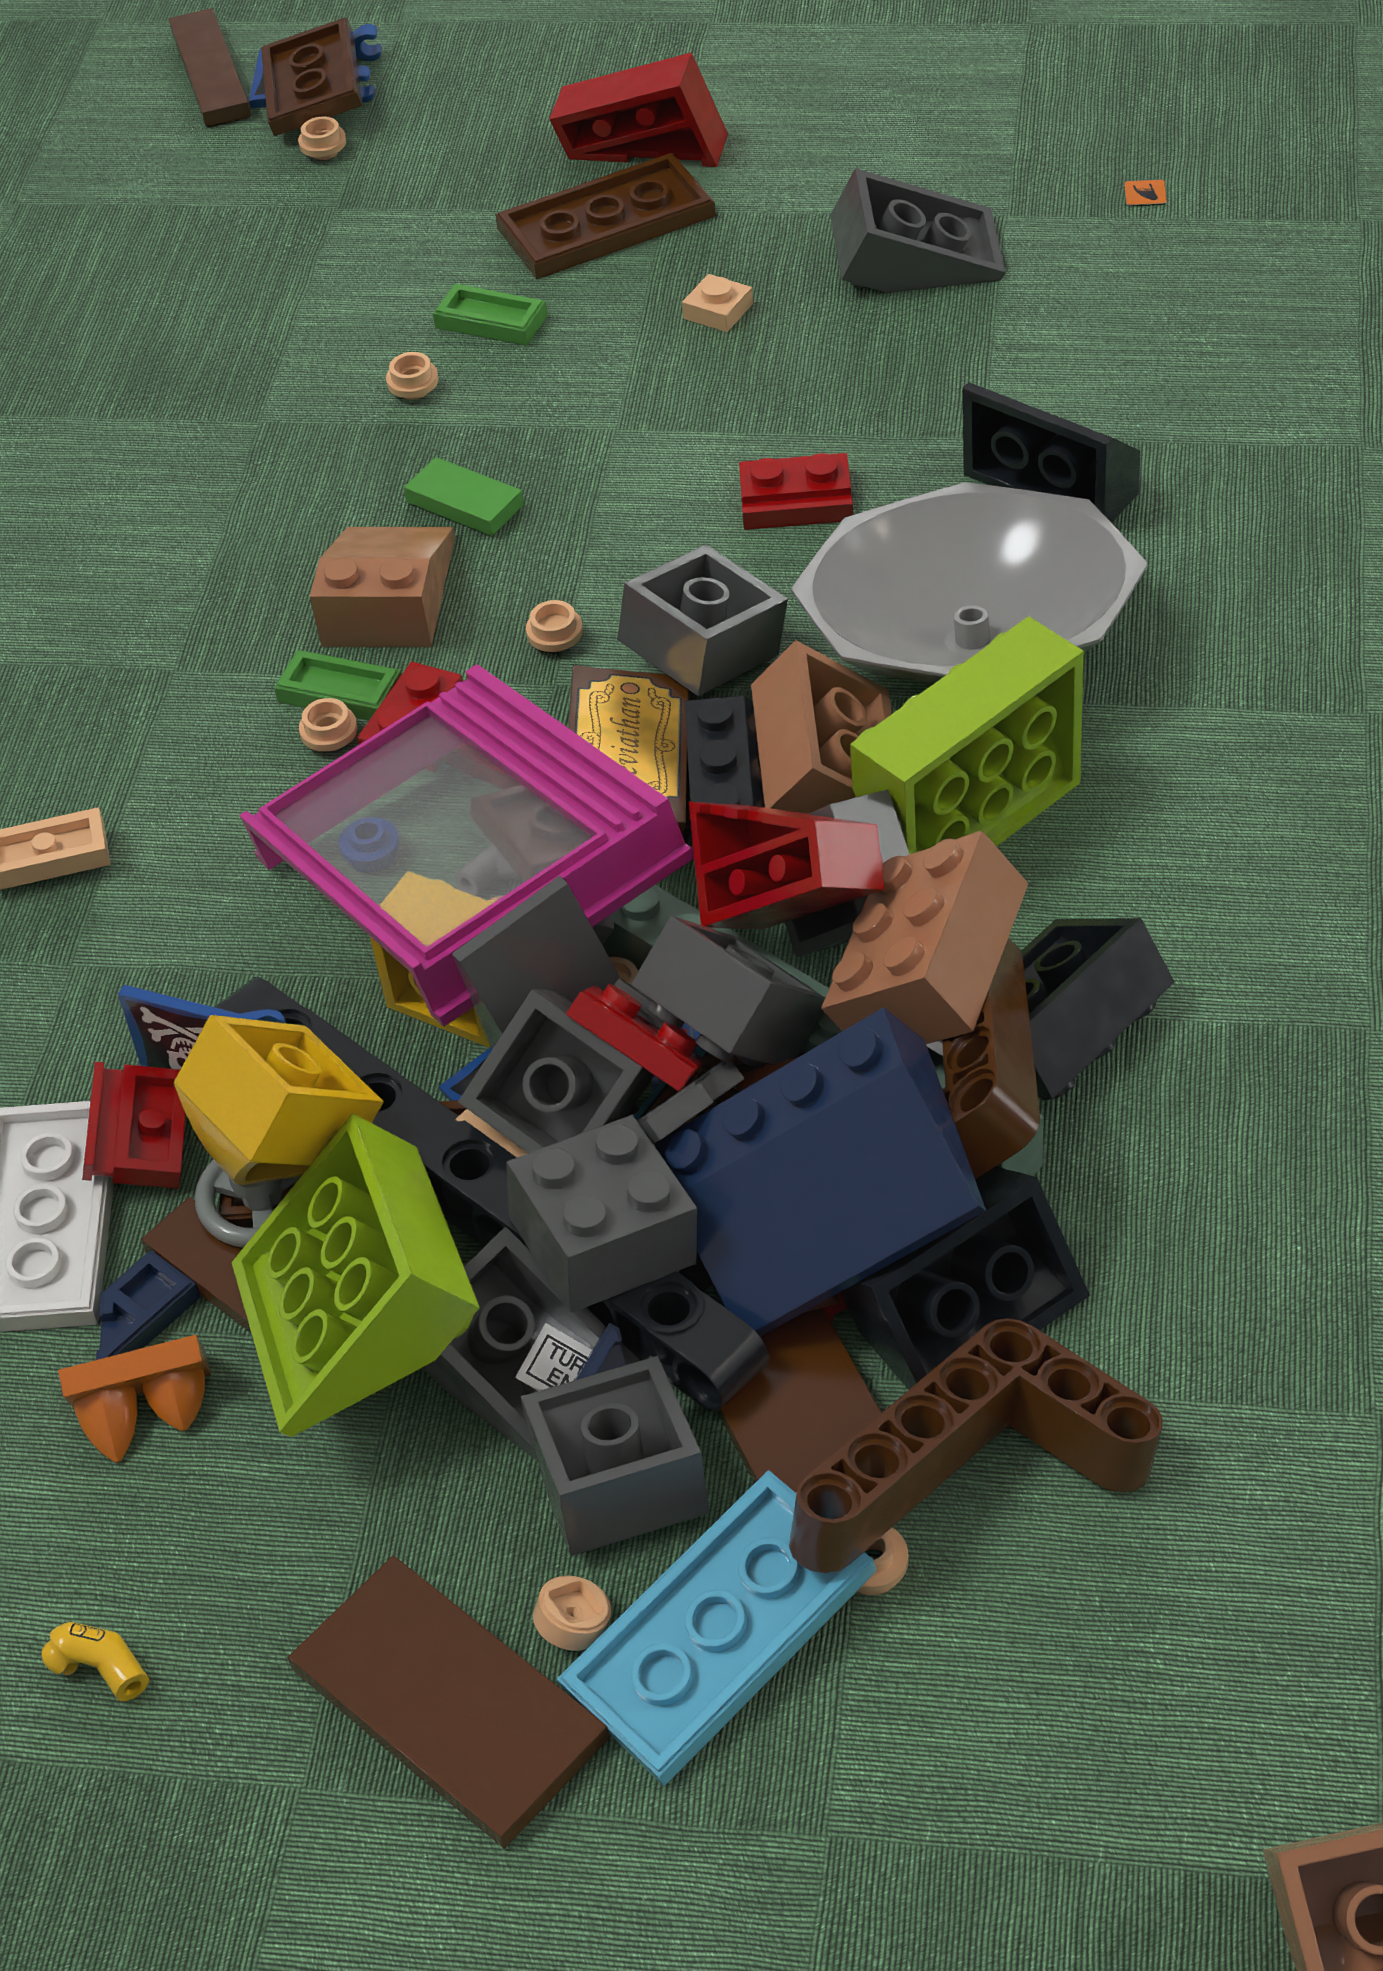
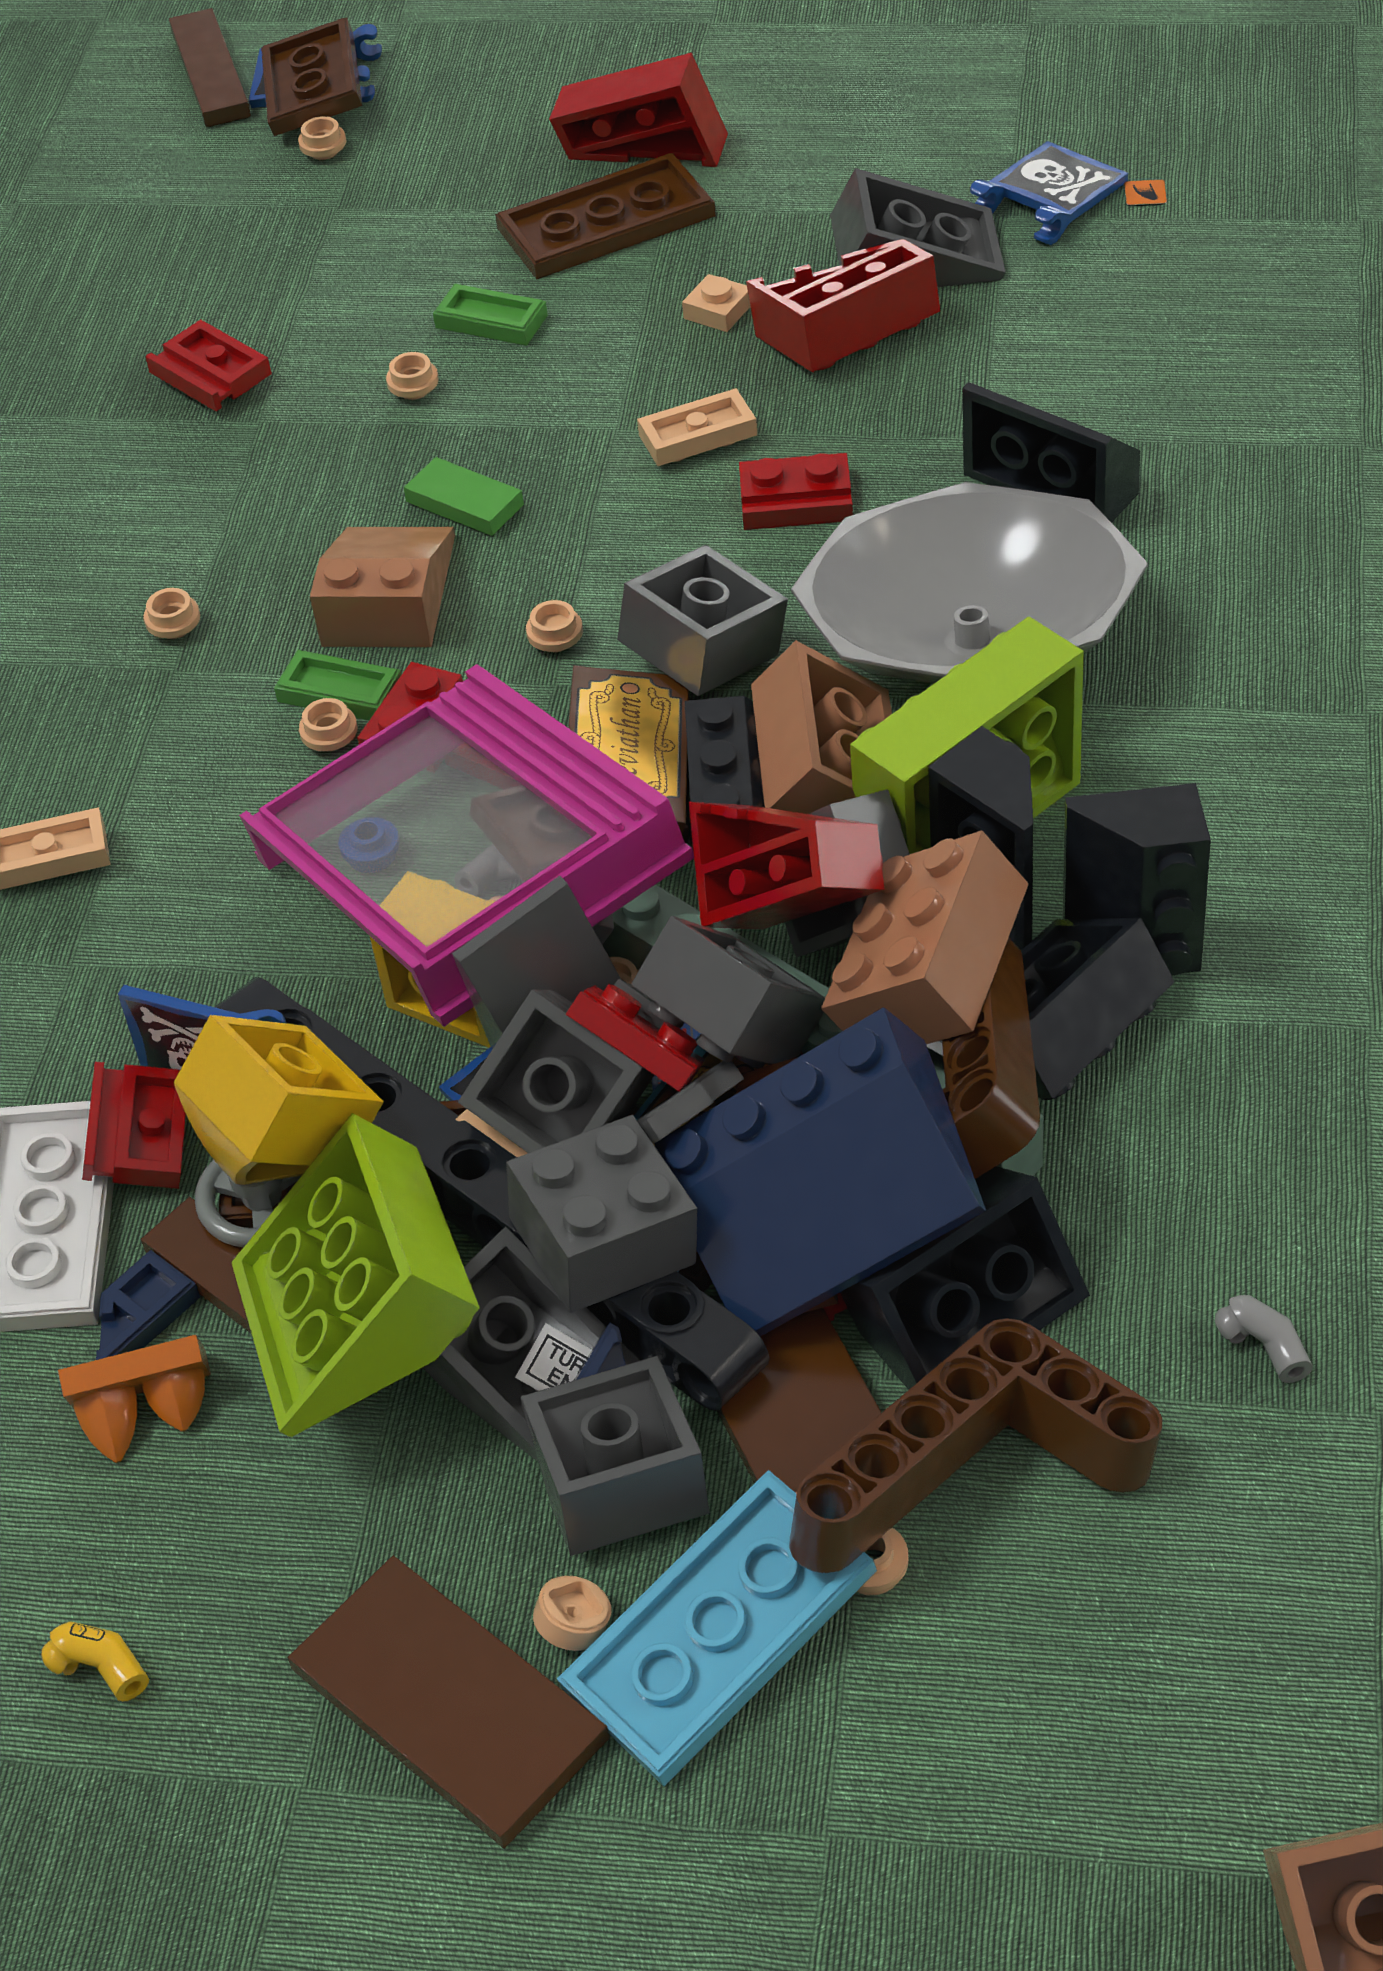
none -> light nougat plate [144,588,200,639]
none -> red plate [145,319,272,412]
none -> light nougat plate [637,388,757,466]
none -> red wedge [746,239,940,372]
none -> black slope [928,726,1033,950]
none -> flag [970,141,1128,245]
none -> black slope [1063,783,1211,976]
none -> light grey arm [1215,1295,1313,1383]

